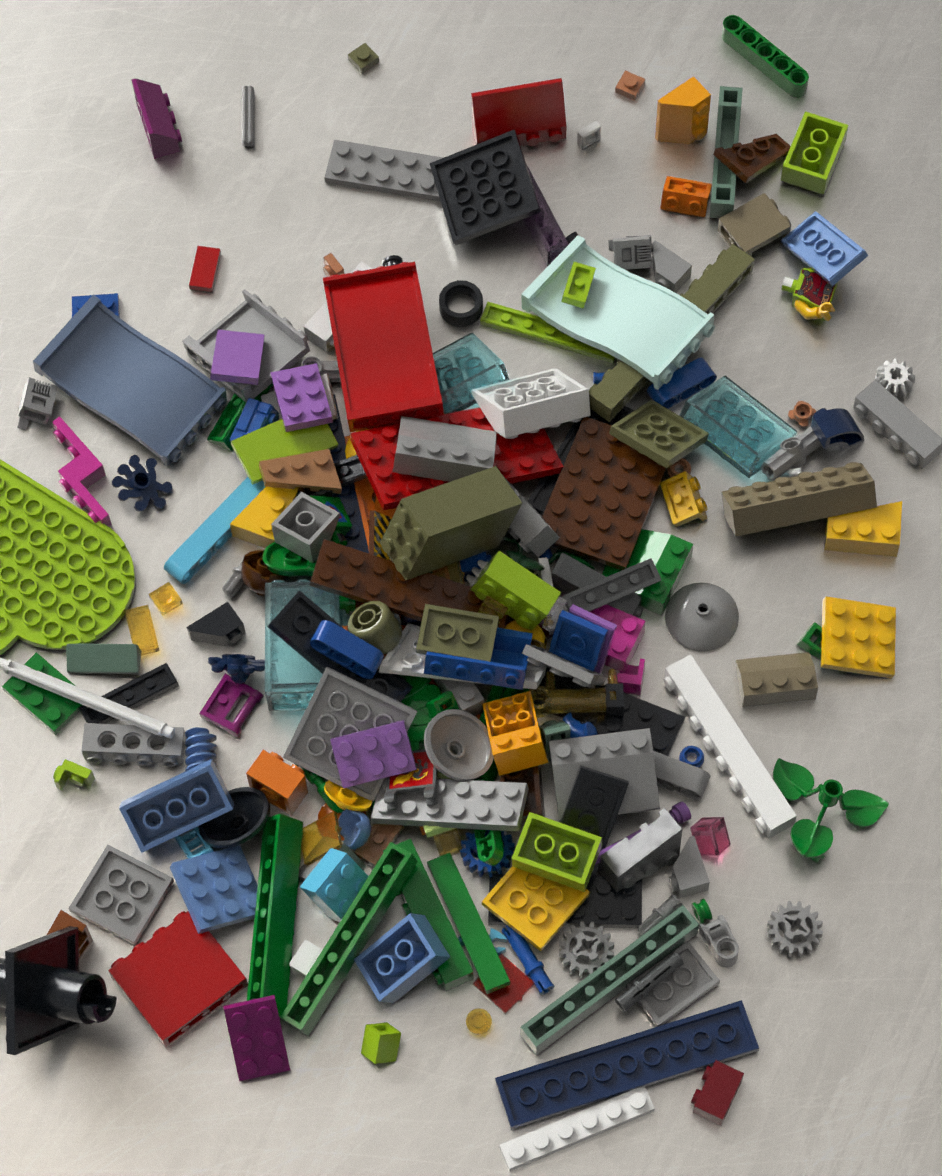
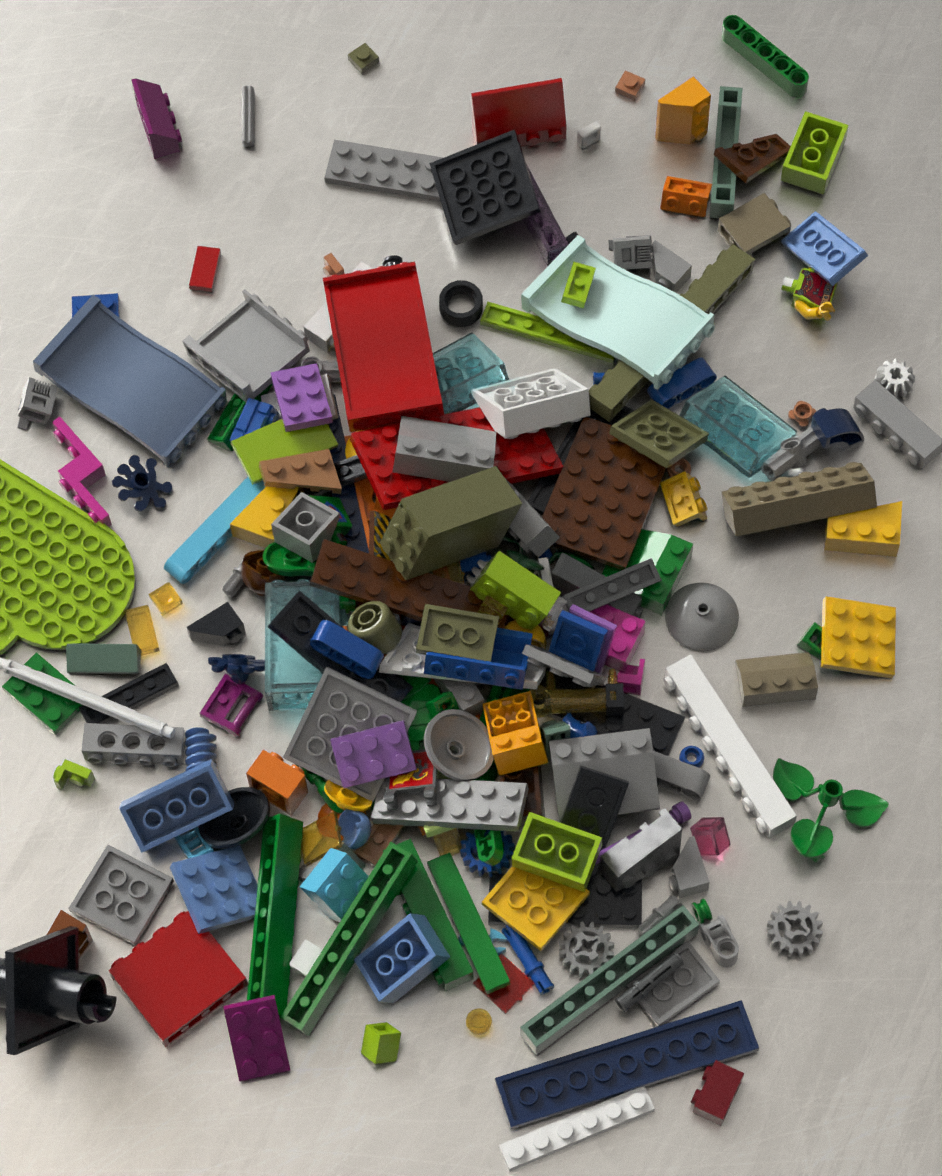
medium lavender tile [210,329,265,385] -> none

